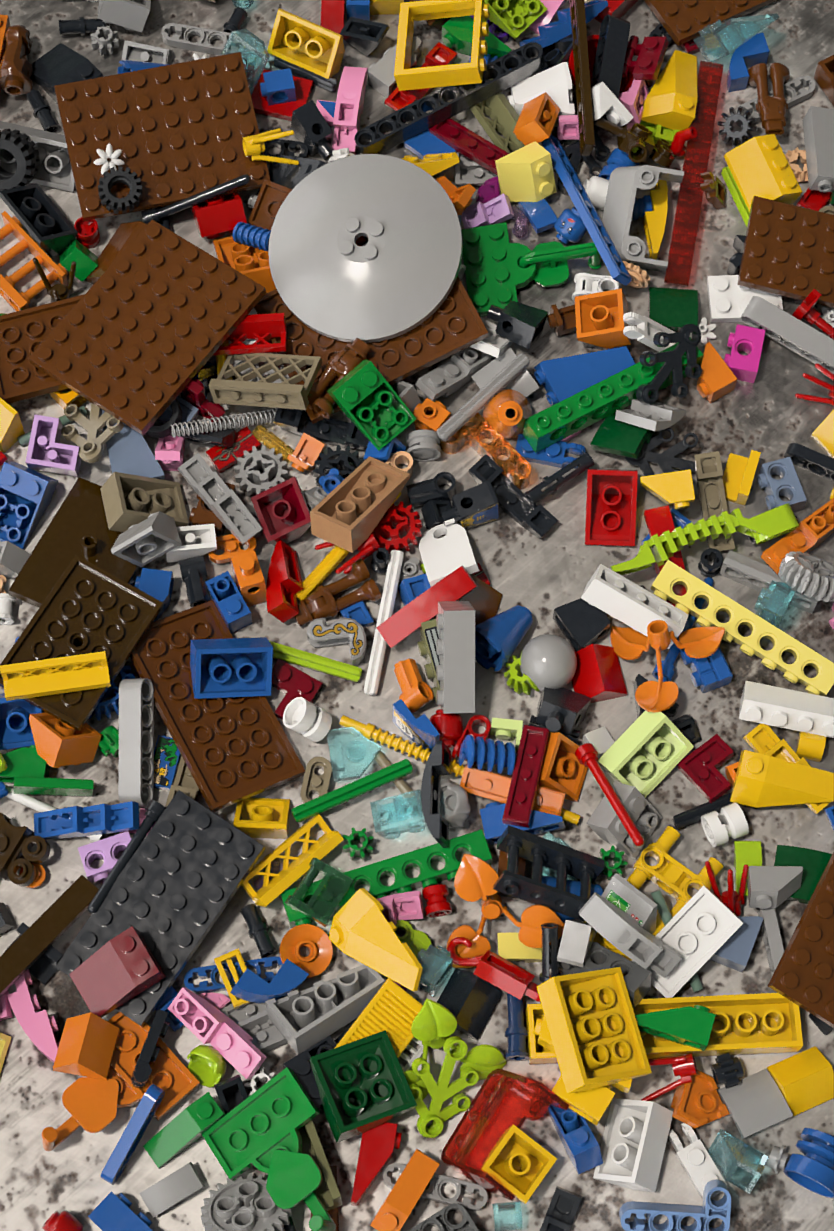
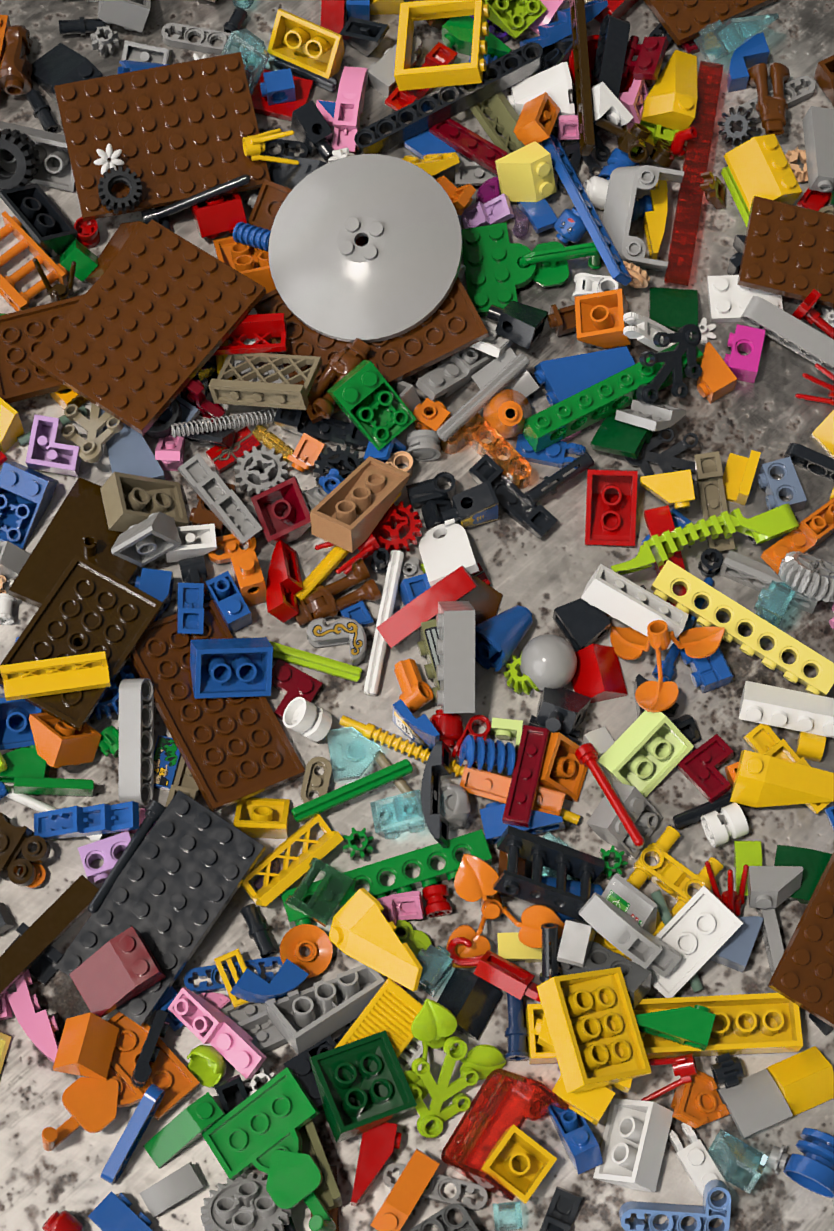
none -> blue slope [177,583,204,634]

